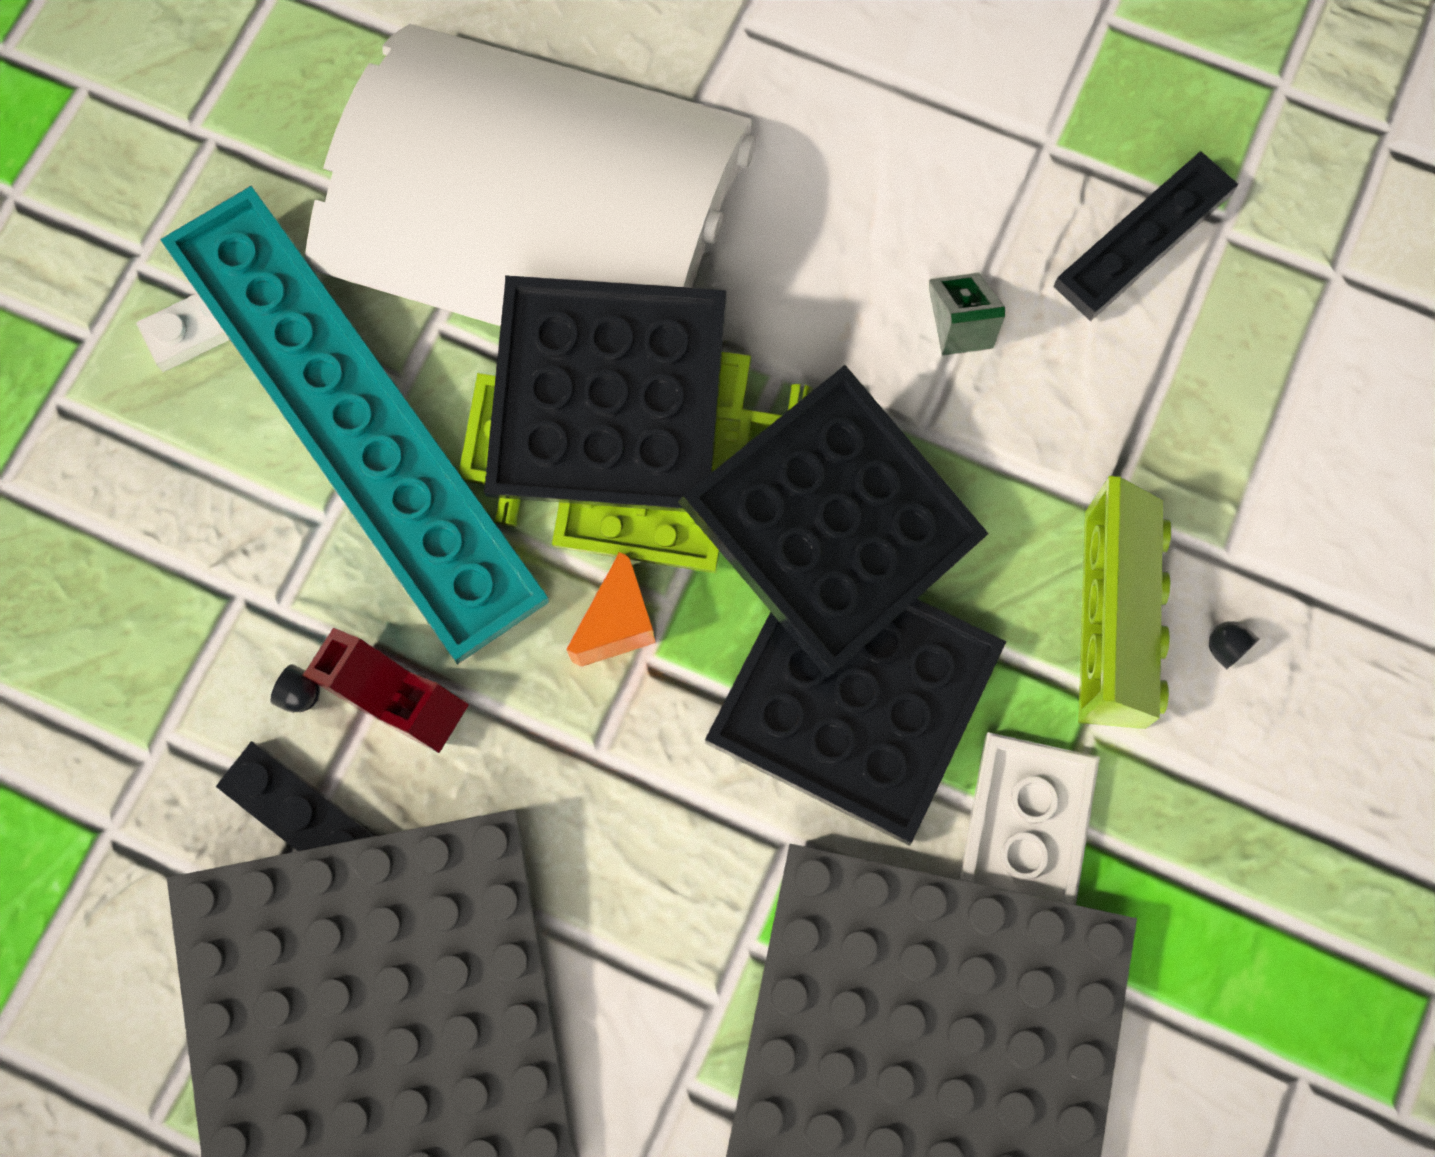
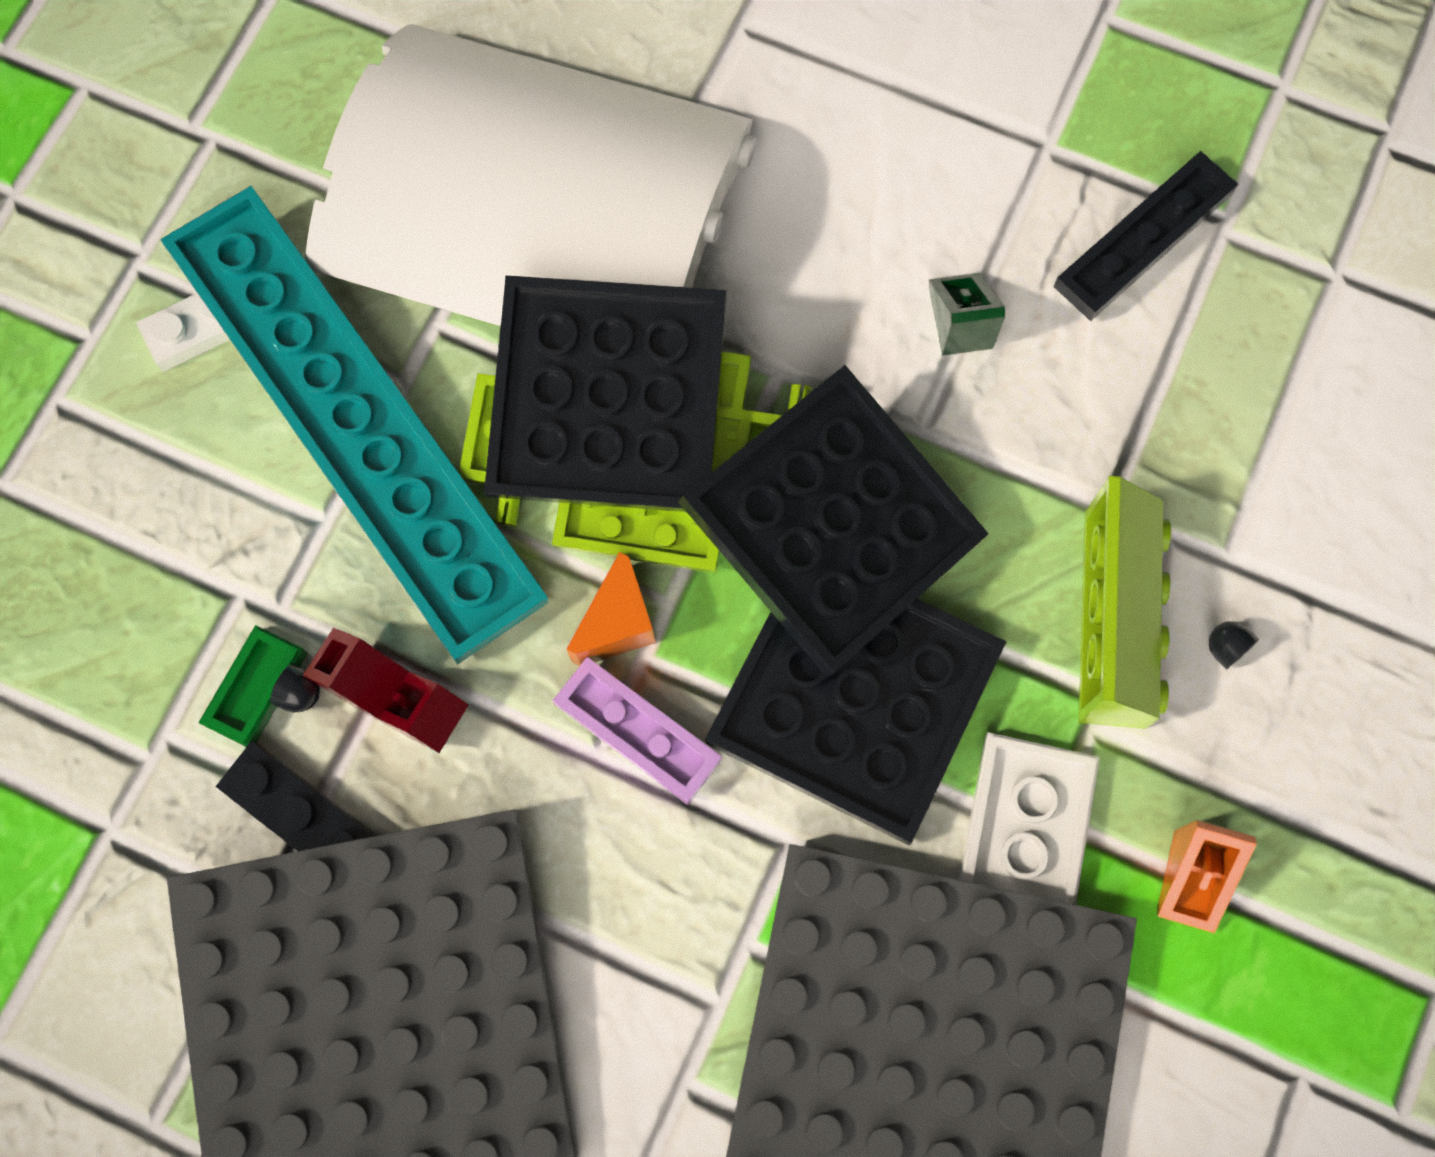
none -> green tile [198,625,308,747]
none -> lavender plate [553,657,722,805]
none -> orange slope [1157,820,1257,933]

